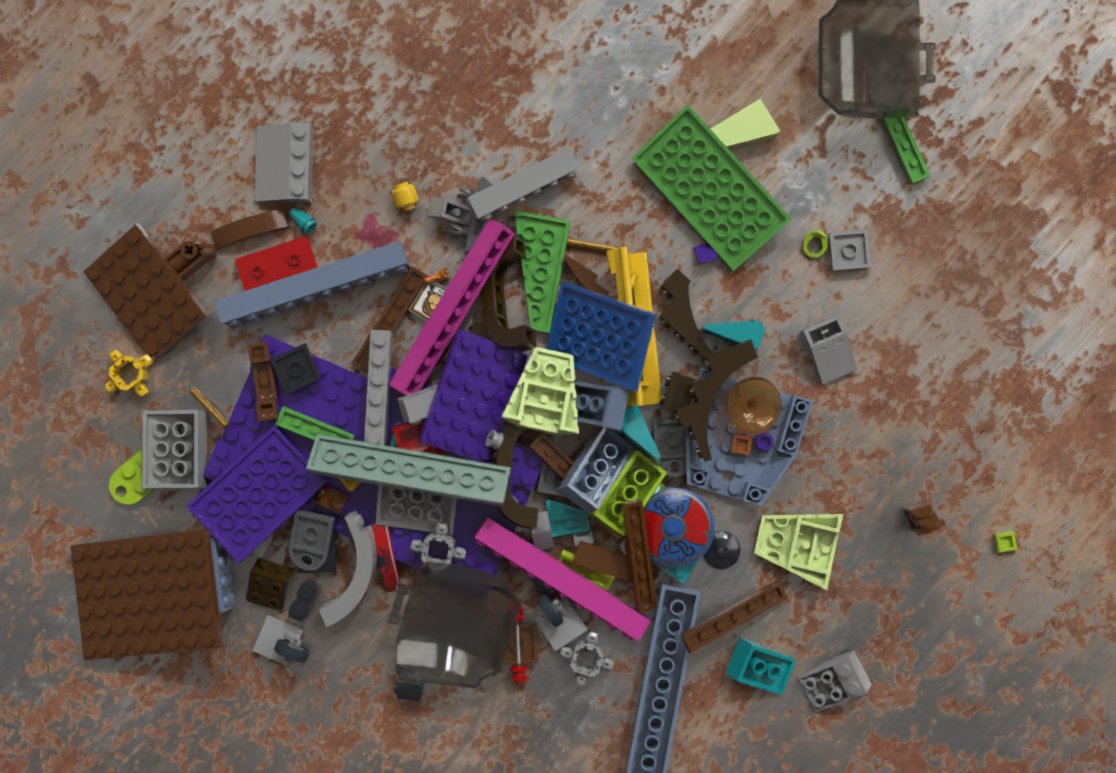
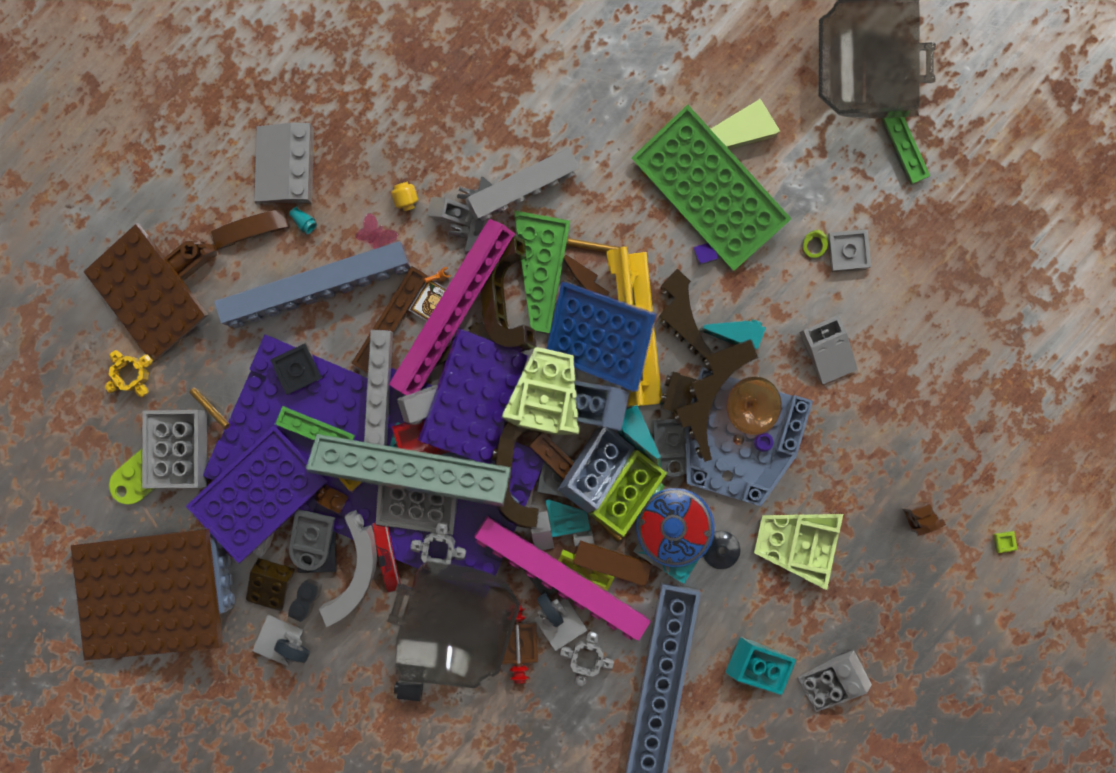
red plate [235,236,318,291] -> none
reddish brown slope [247,341,279,422] -> none
light grey bush [486,430,503,450] -> none
reddish brown plate [621,499,657,614] -> none
reddish brown plate [681,580,787,653] -> none
dark orange tile [730,434,753,456] -> none

